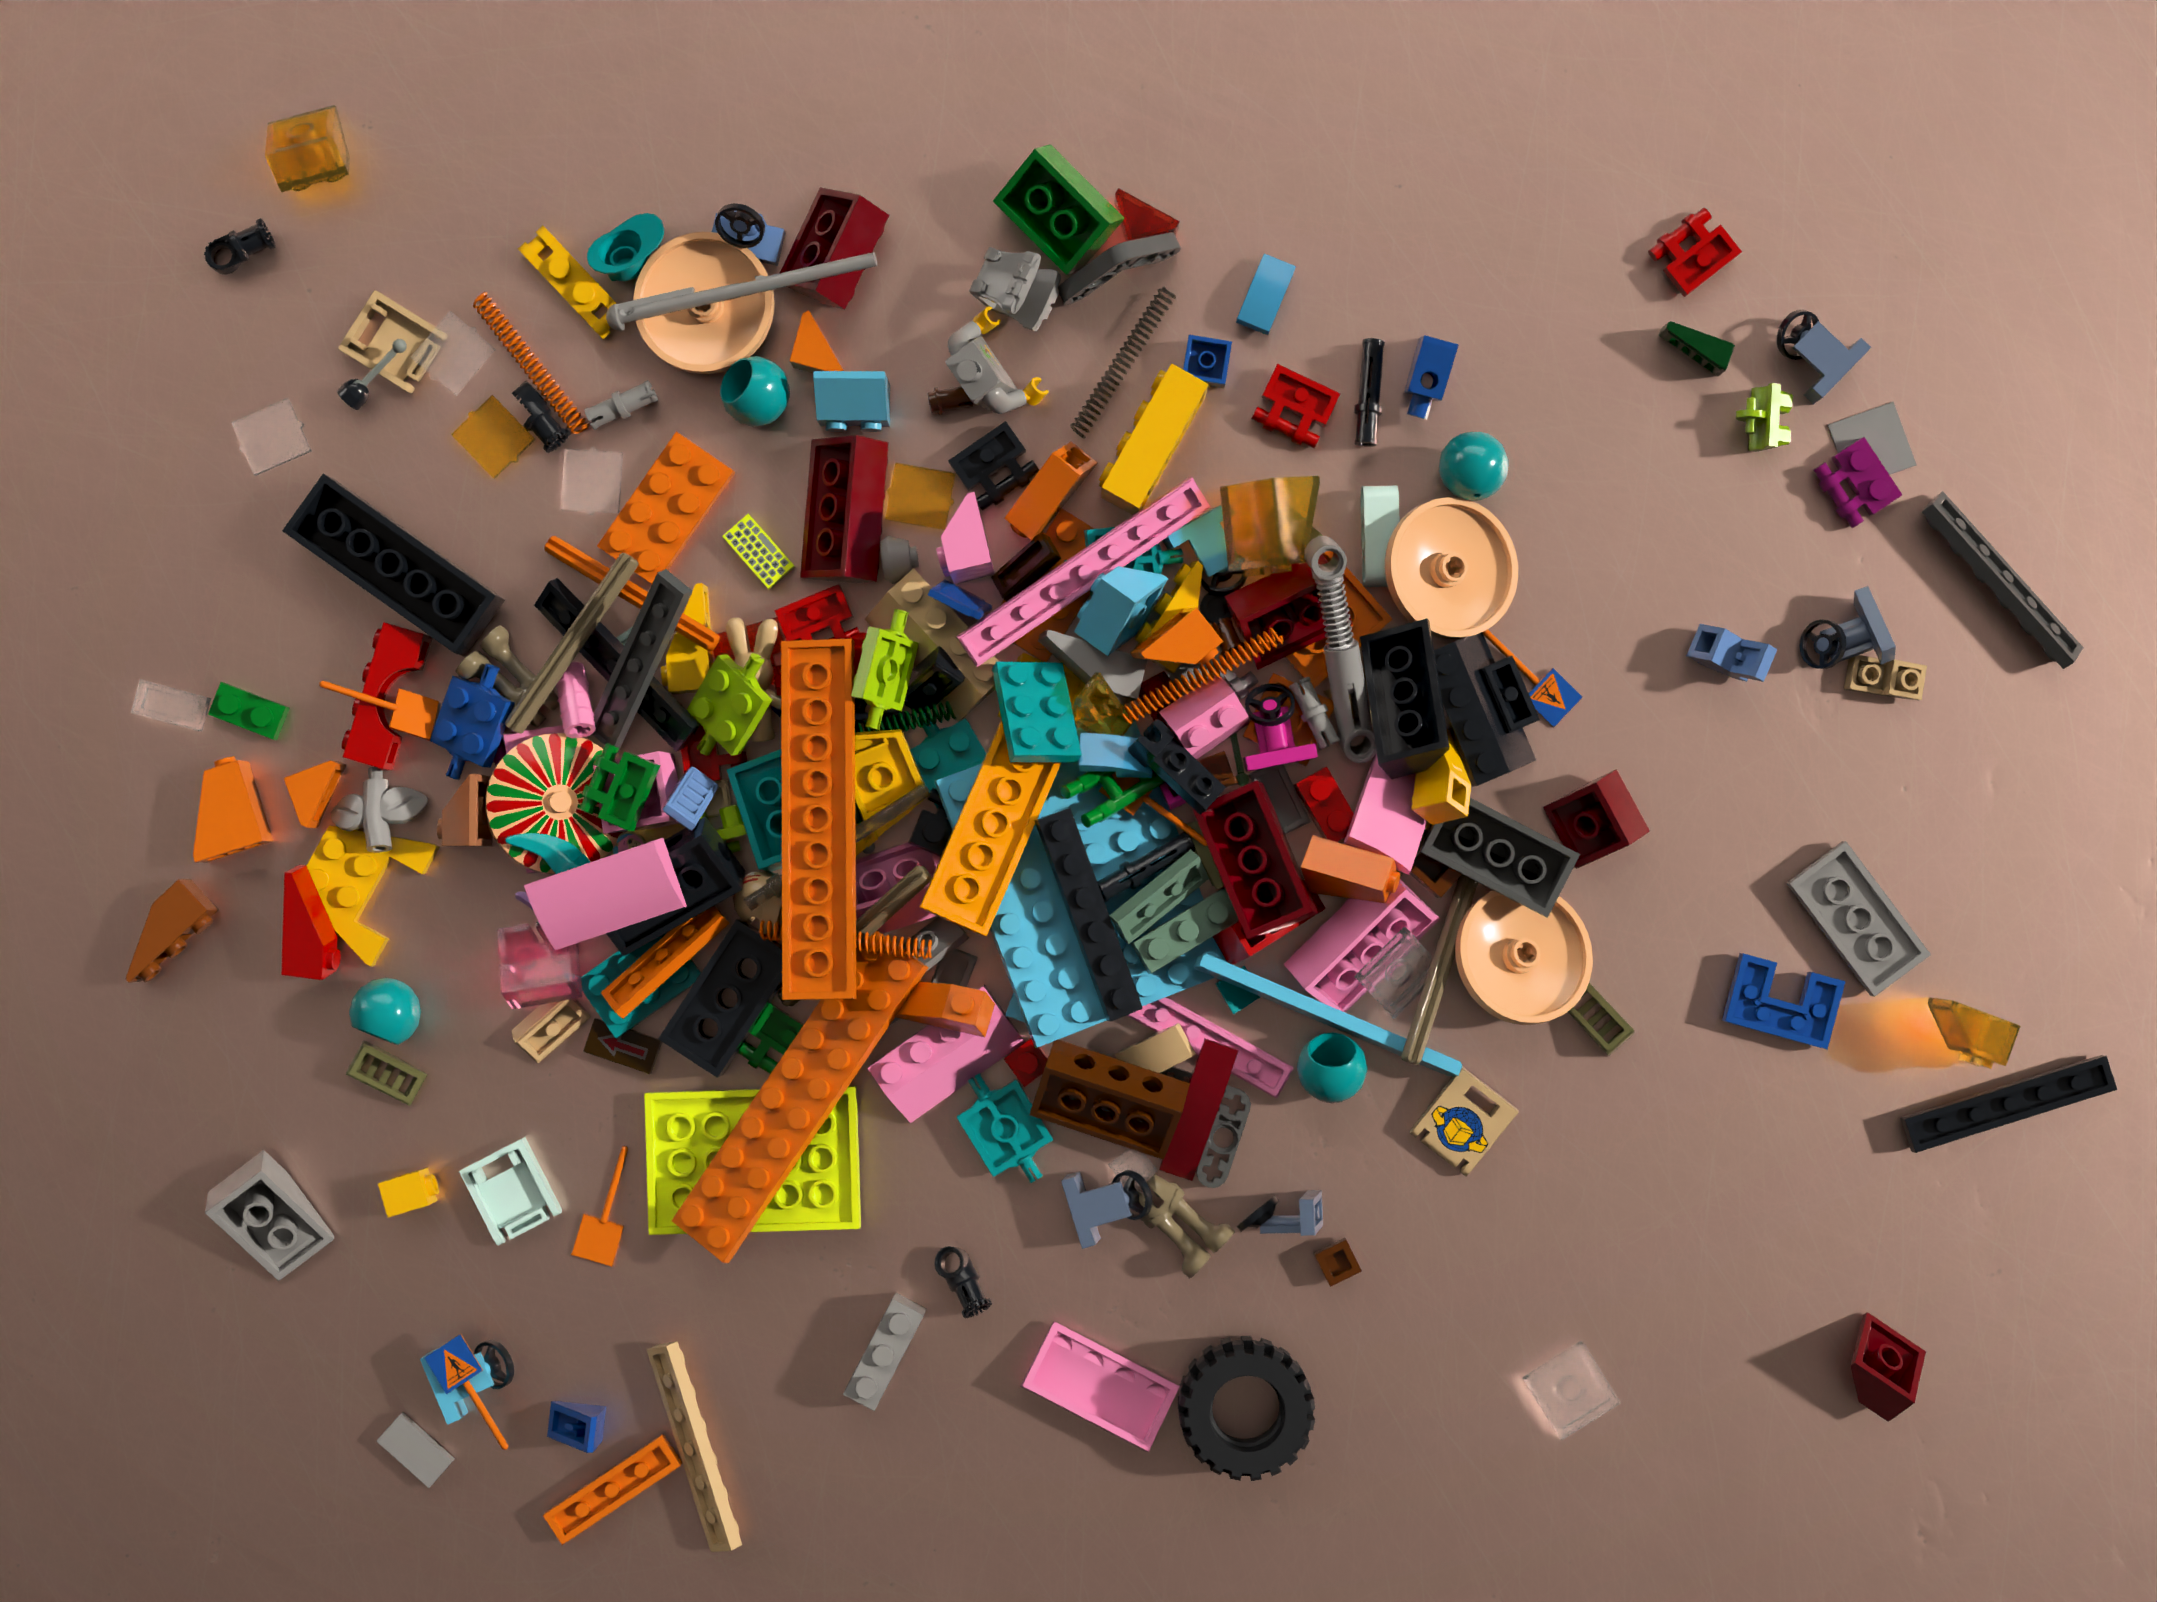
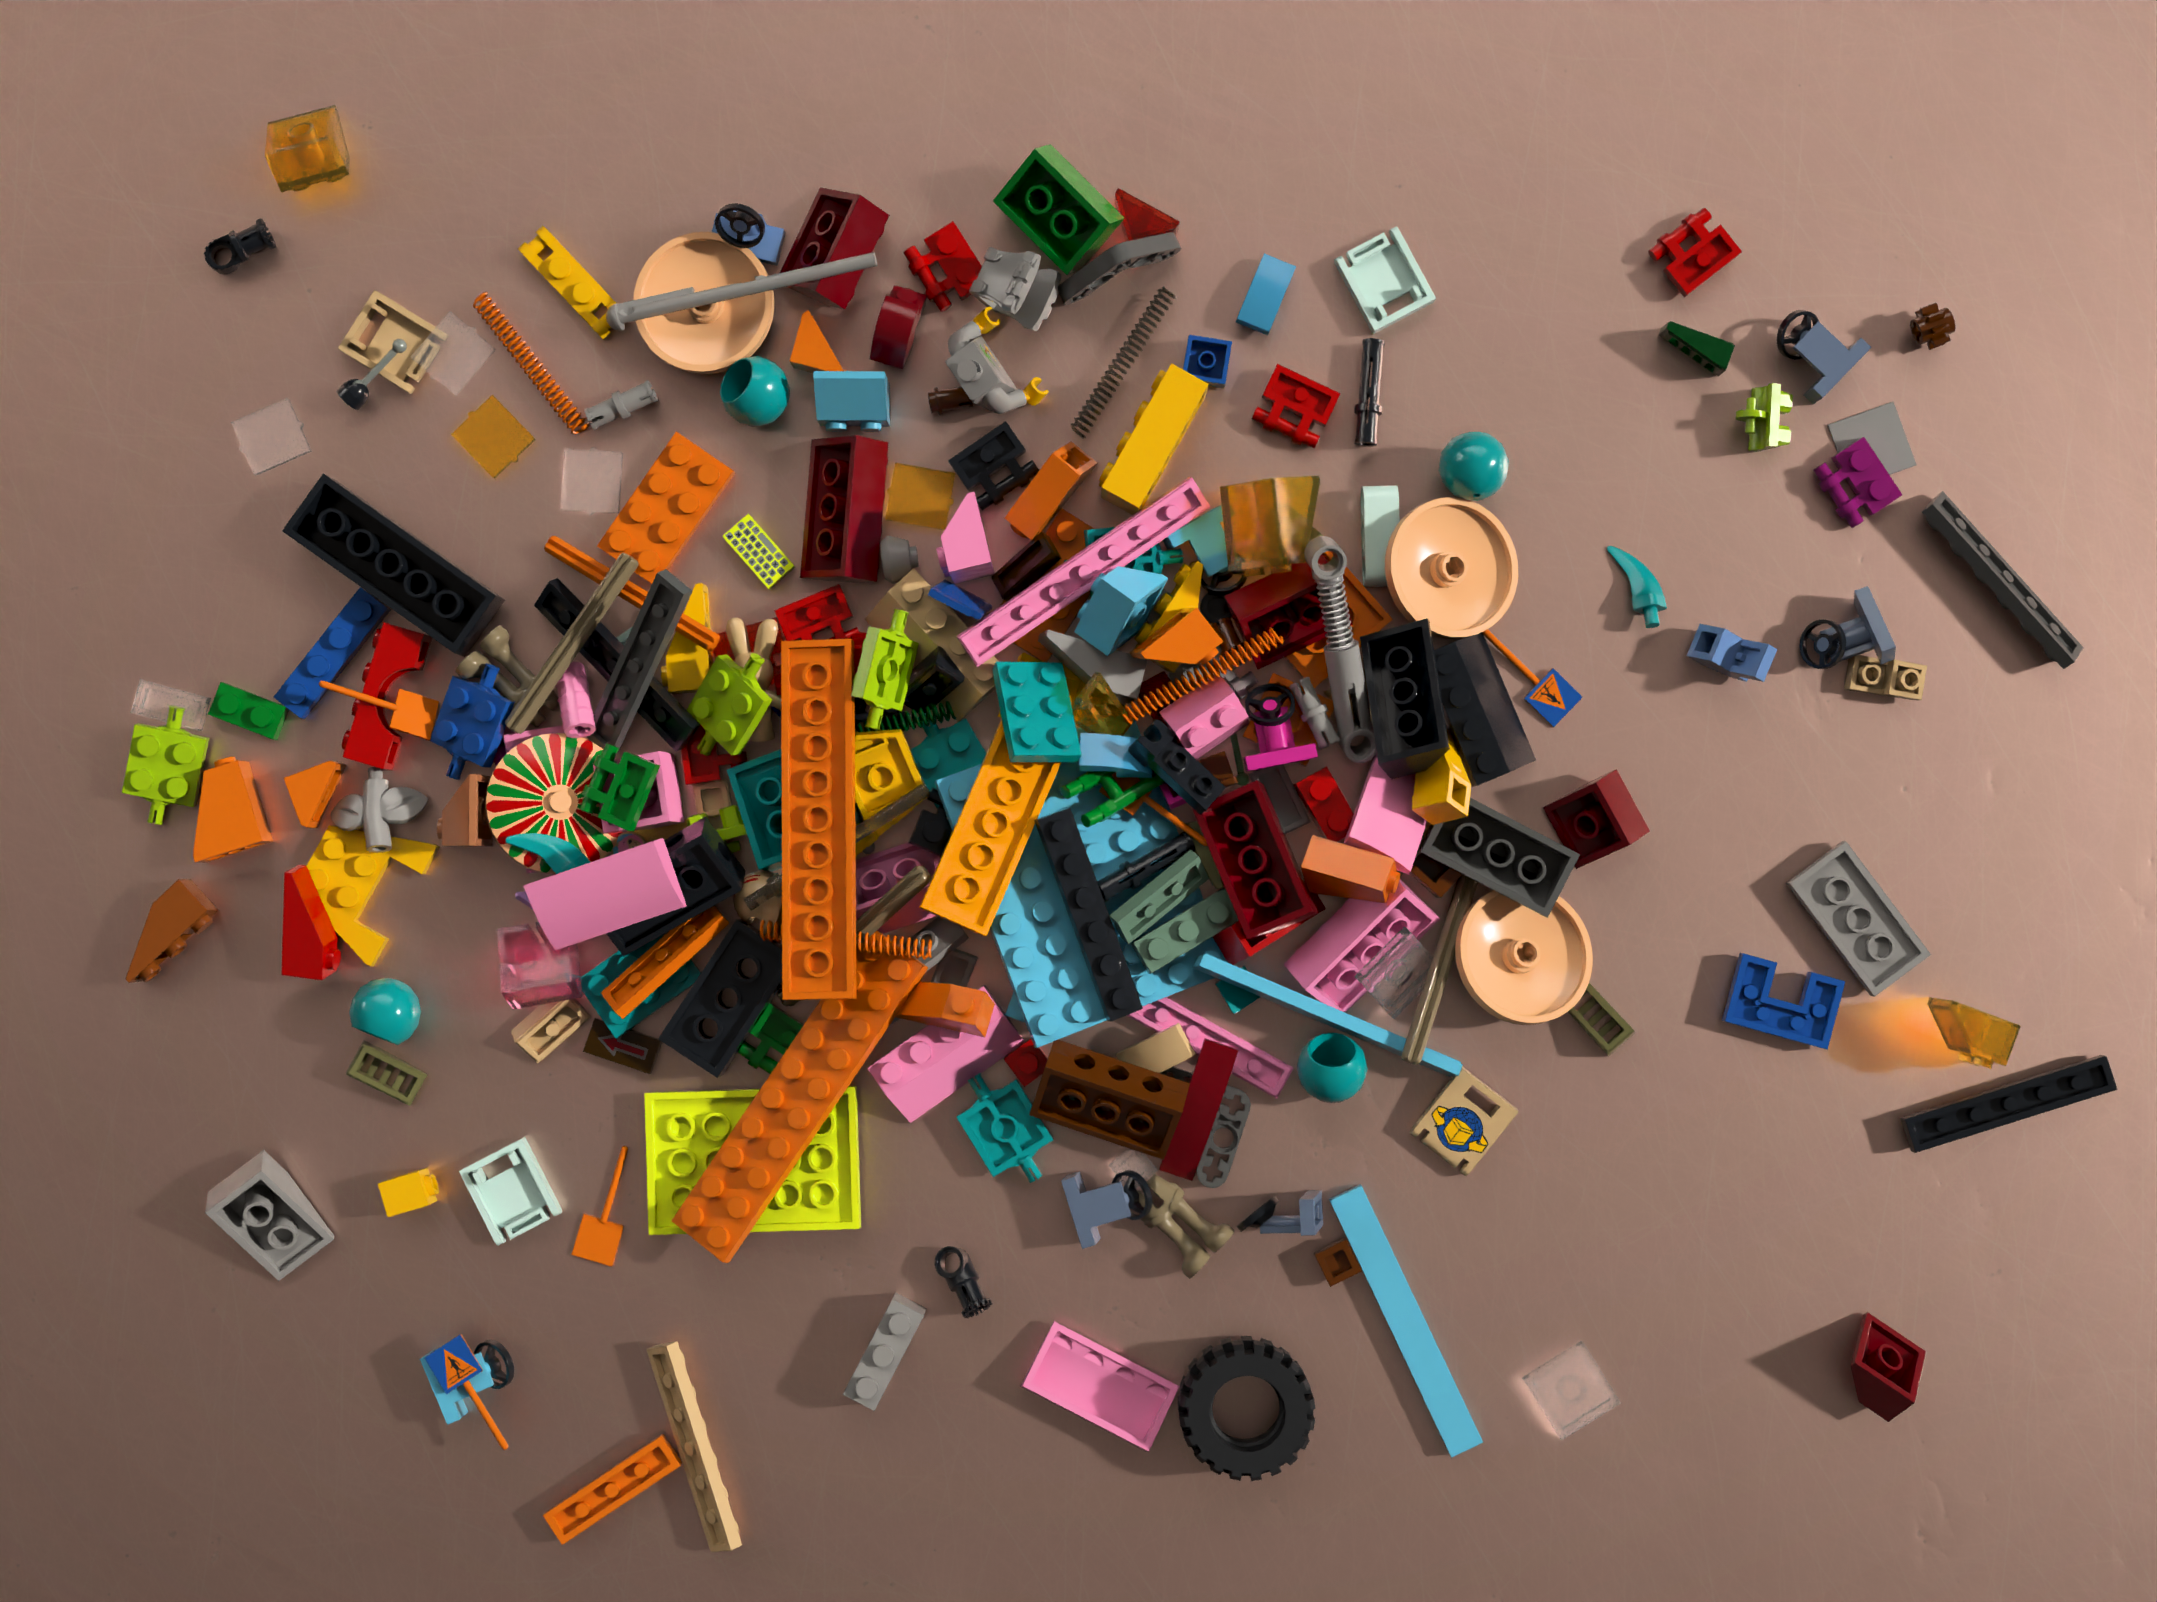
light grey tile [377,1412,455,1488] -> none
black connector [512,381,571,453] -> none
blue slope [547,1401,606,1453] -> none
teal piece [587,213,665,281] -> none
medium blue slope [662,767,718,831] -> none
blue torso [1404,335,1459,420] -> none
black slope [1480,656,1540,733] -> none
none -> lime plate [122,705,209,825]
none -> blue plate [274,587,391,719]
none -> dark red brick [870,285,927,369]
none -> red plate [904,221,982,312]
none -> medium azure tile [1329,1184,1483,1458]
none -> light aqua container [1334,226,1436,334]
none -> teal bar [1607,546,1667,628]
none -> reddish brown gear [1910,303,1956,350]

